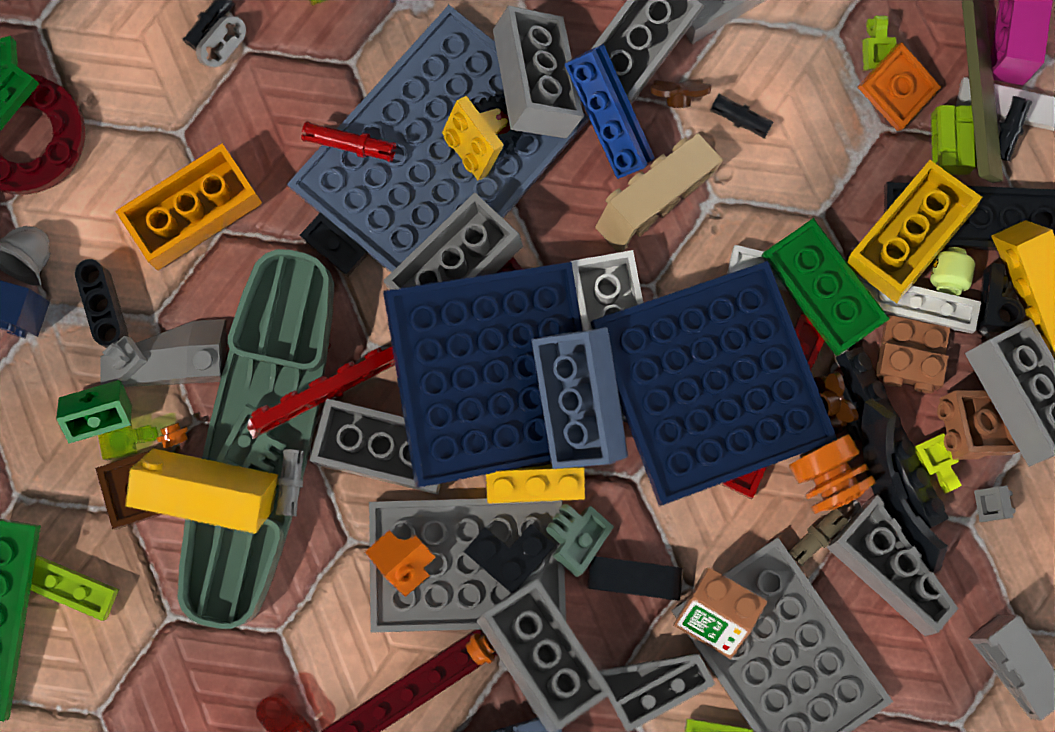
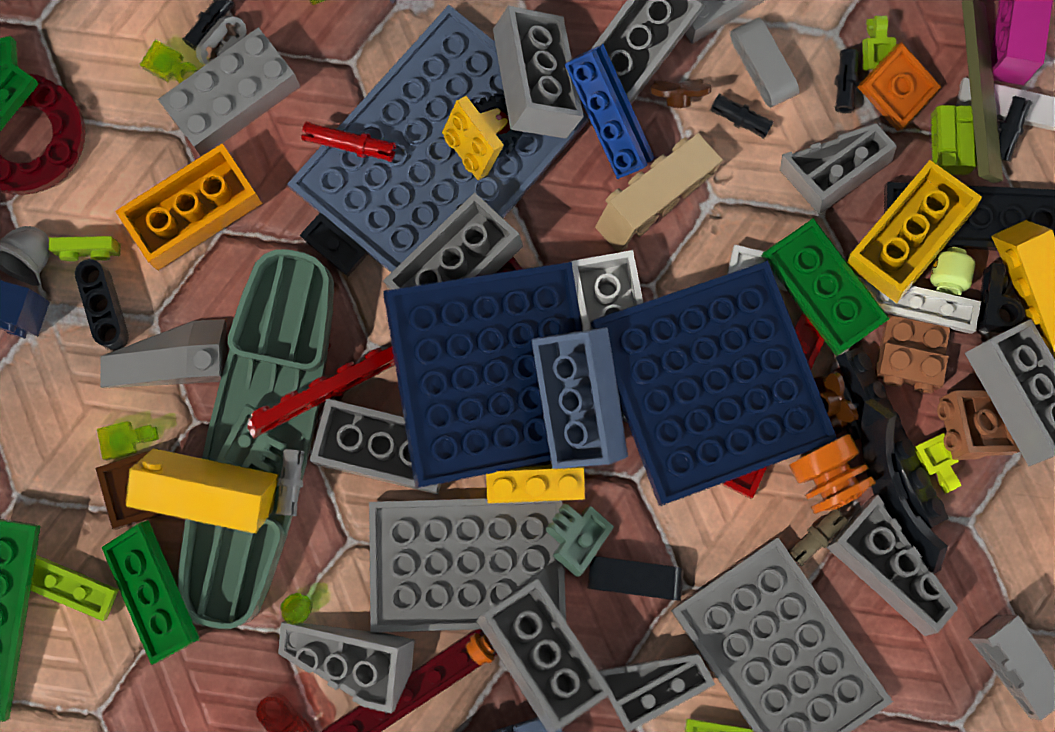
green brick [56,380,132,444] -> none
light grey tile [102,336,147,382] -> none
orange plate [156,423,188,448] -> none
orange brick [365,530,436,597] -> none
black plate [463,524,555,595] -> none
nougat slope [673,567,768,659] -> none
light grey tile [974,485,1016,522] -> none
none -> lime plate [49,236,120,261]
none -> green tile [102,520,200,665]
none -> clear neon green plate [139,39,198,84]
none -> light grey brick [158,27,301,156]
none -> light grey wedge [278,621,415,713]
none -> clear neon green plate [281,593,313,624]
none -> light grey beam [730,17,799,108]
none -> light grey wedge [780,123,897,215]
none -> black pin [834,49,860,114]

